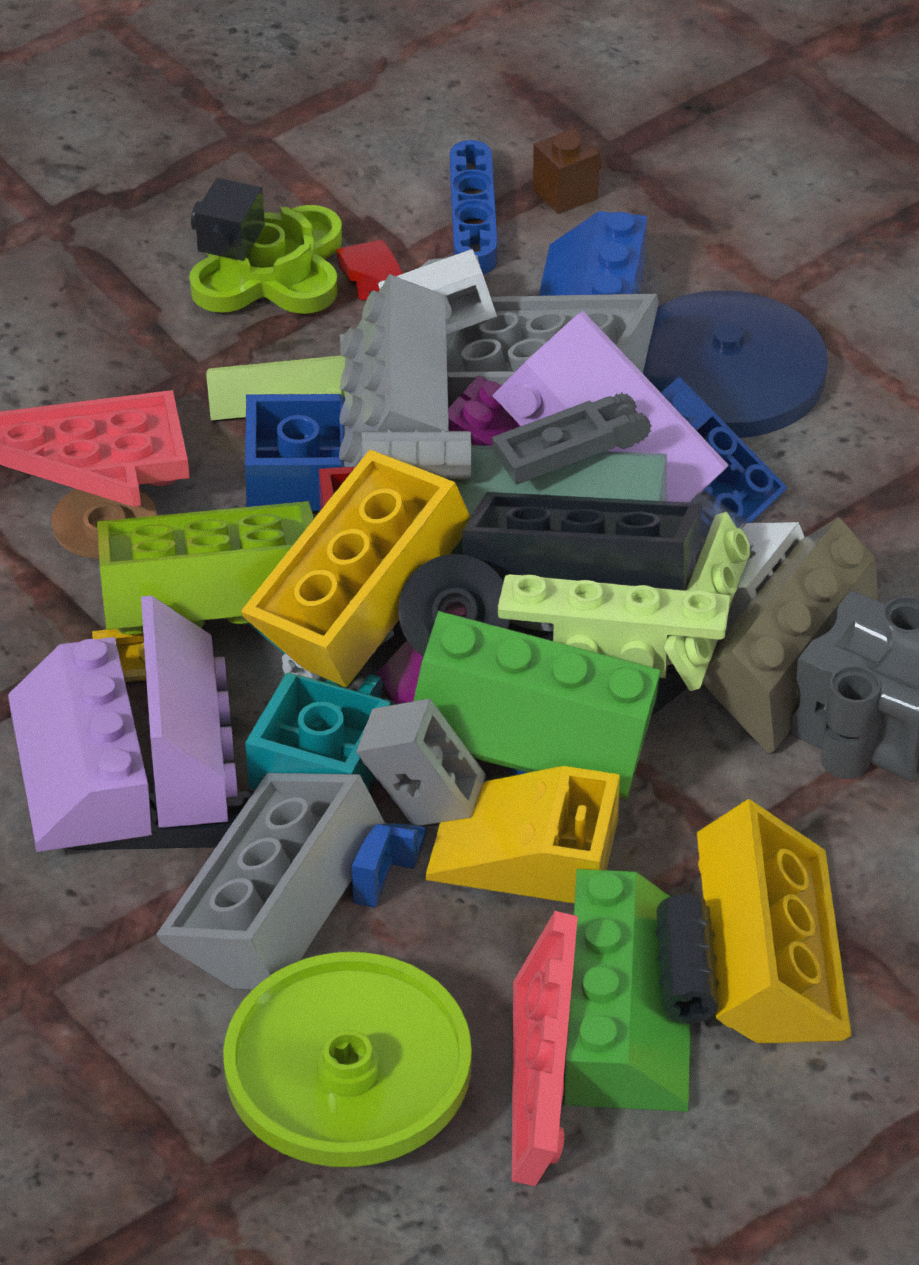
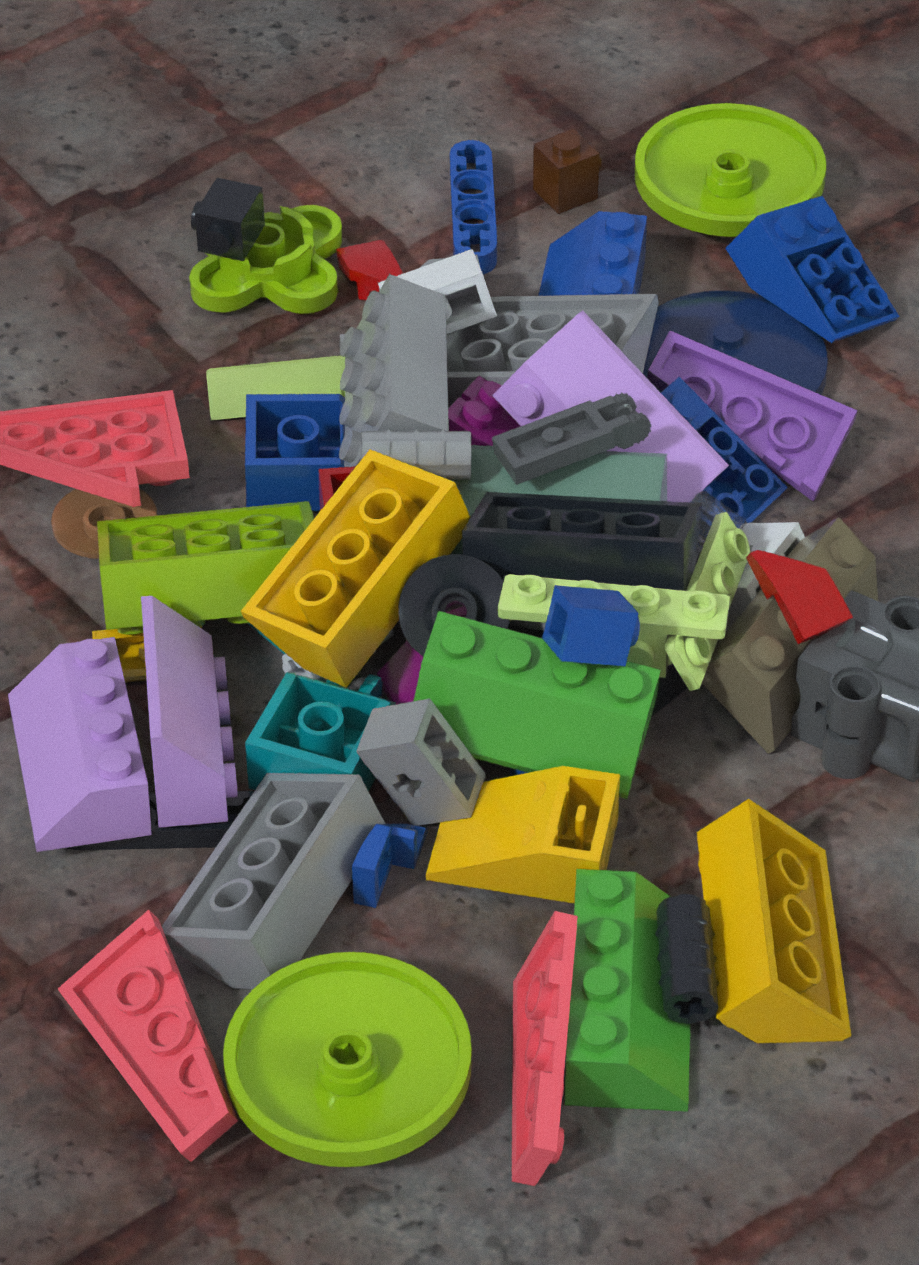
none -> coral wing [58,910,238,1162]
none -> blue brick [542,585,640,666]
none -> lime dish [634,103,826,237]
none -> medium lavender wing [647,331,858,502]
none -> blue slope [725,196,900,343]
none -> red slope [746,550,853,645]

